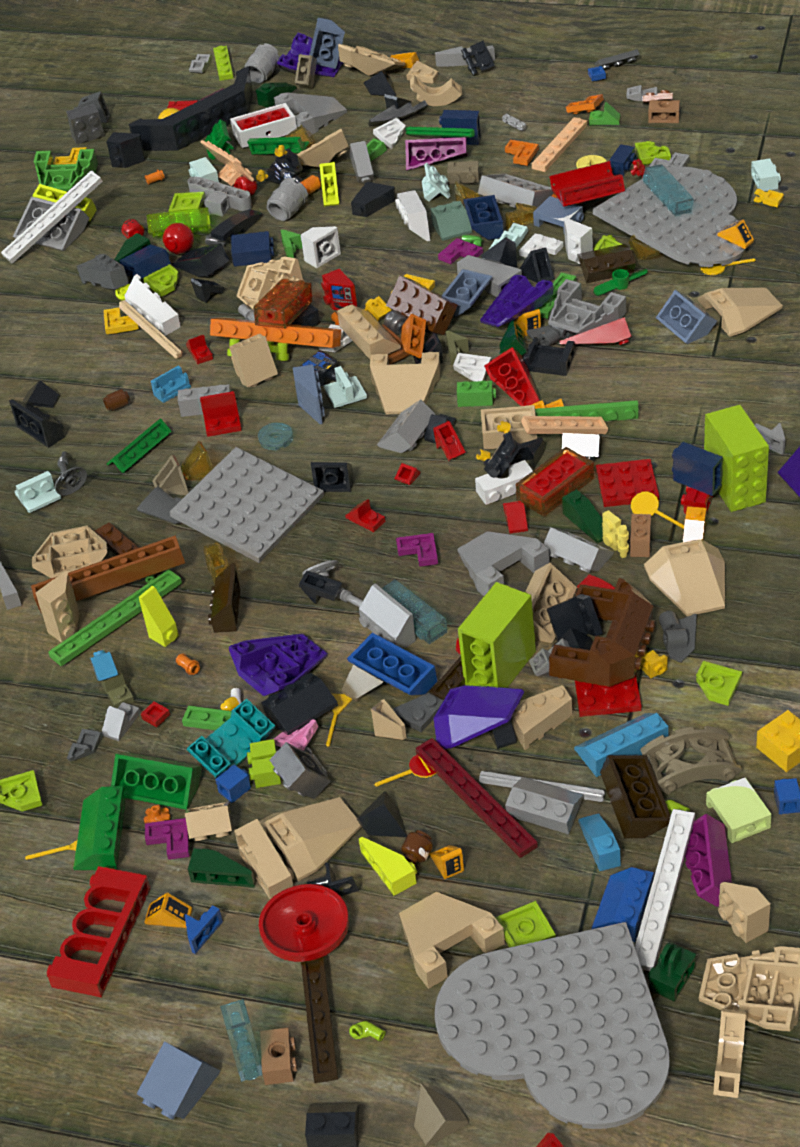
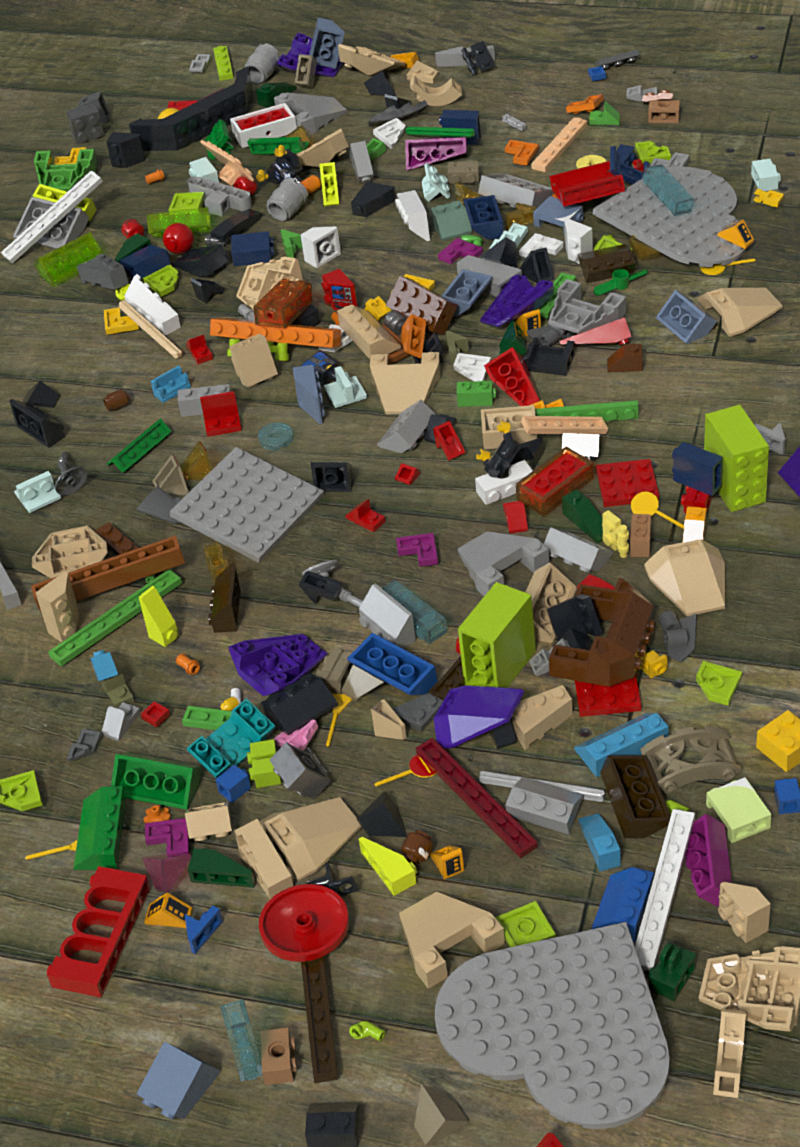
none -> clear neon green slope [34,232,103,287]
none -> clear pink slope [141,853,192,893]
none -> dark tan brick [316,648,354,694]
none -> reddish brown slope [607,344,642,372]
none -> dark blue plate [610,146,650,185]

